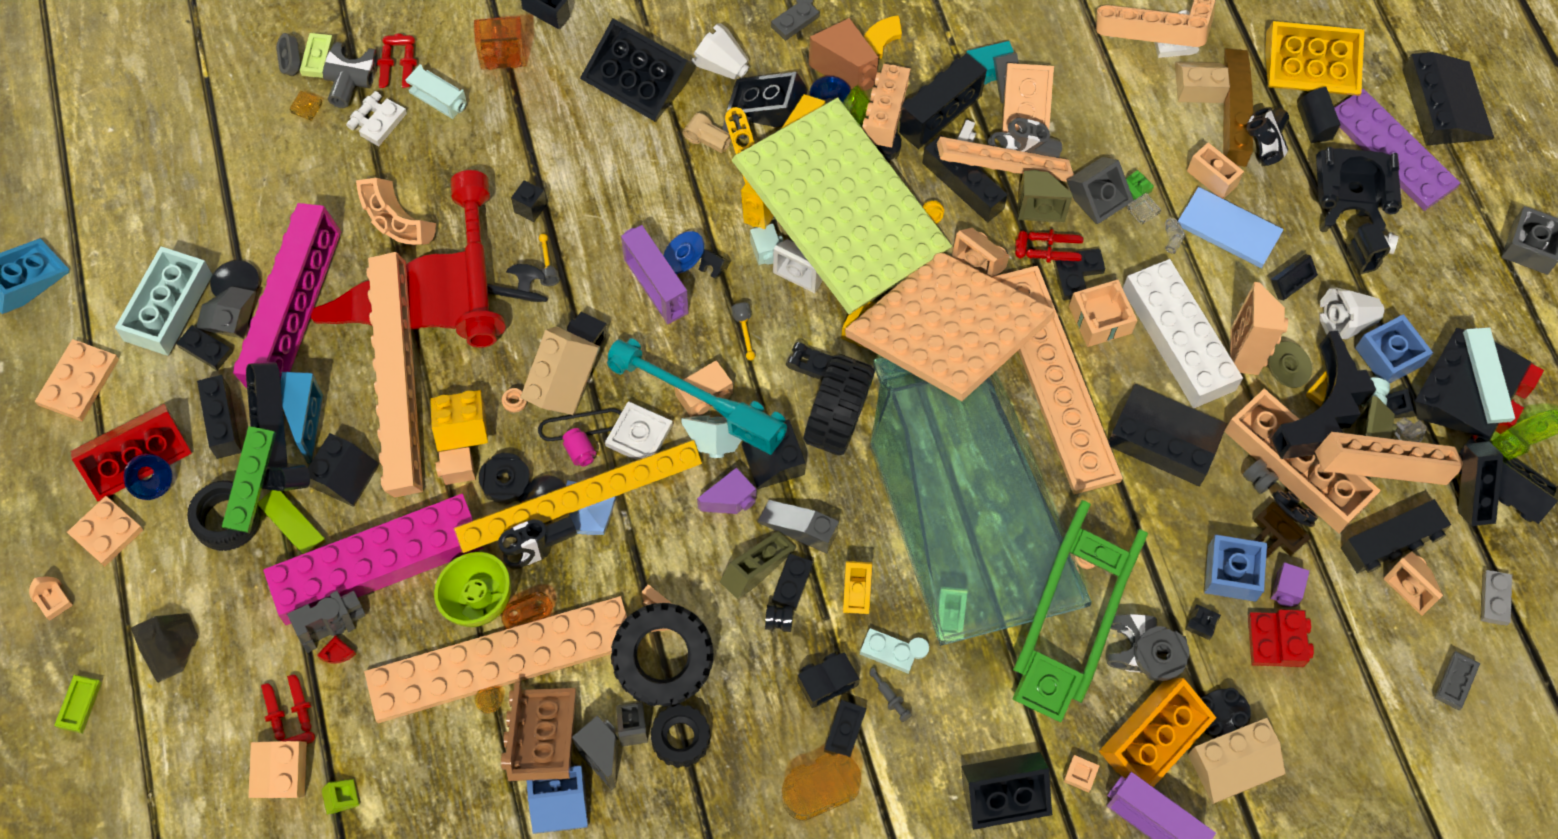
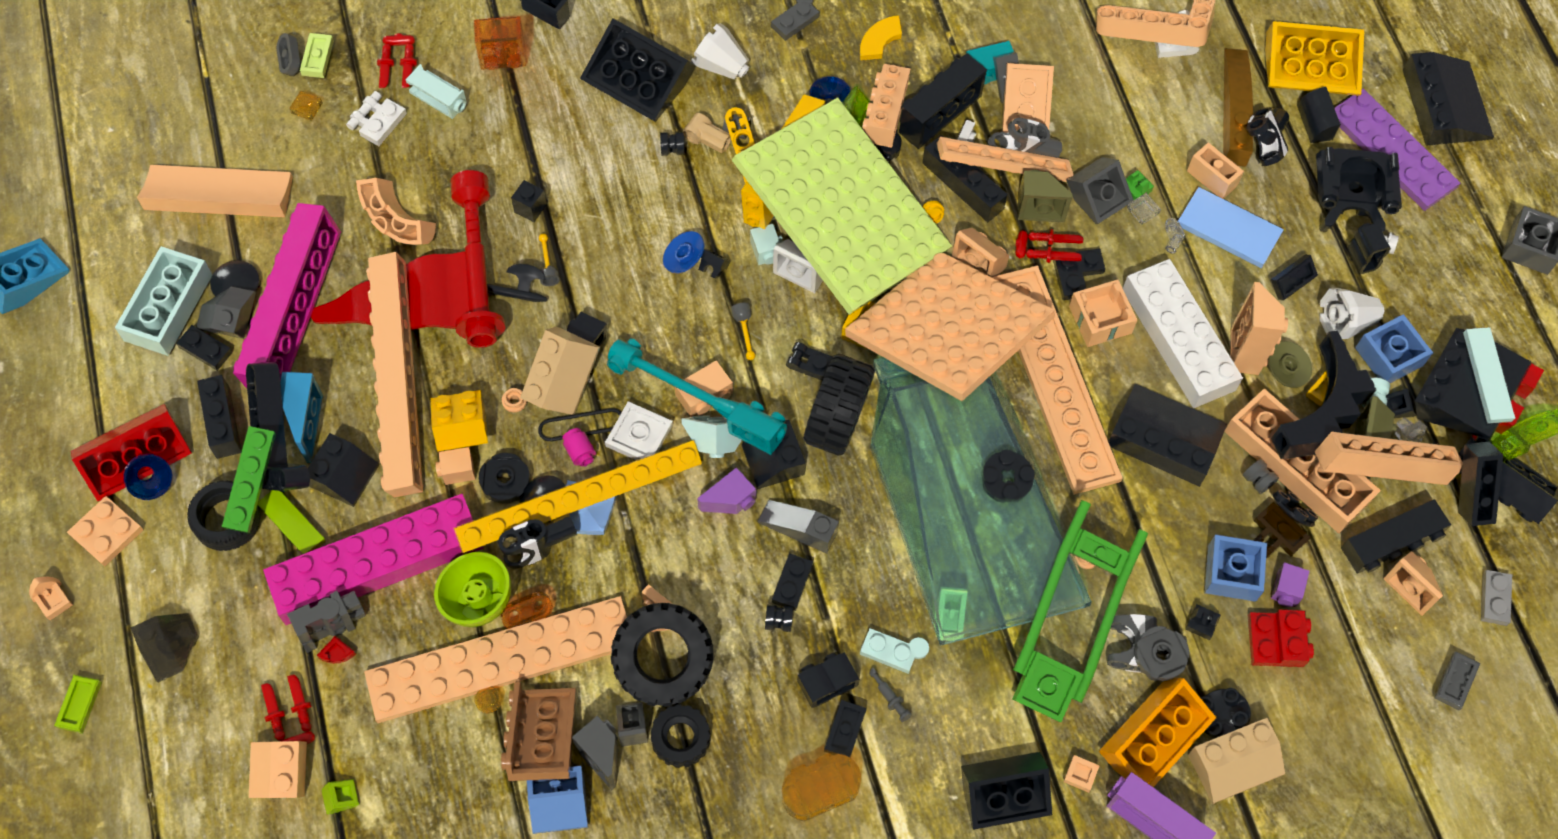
light nougat plate [35,339,119,422] -> none
dark grey connector [323,42,378,108] -> none
medium lavender window [621,225,688,325] -> none
olive slope [720,531,796,599] -> none
black slope [726,72,808,128] -> none
nougat slope [809,18,878,94] -> none
yellow slope [843,561,872,614] -> none
tan slope [1175,62,1230,103] -> none
none -> light nougat arch [137,165,293,217]
none -> black wheel [660,131,685,156]
none -> black plate [981,449,1035,503]

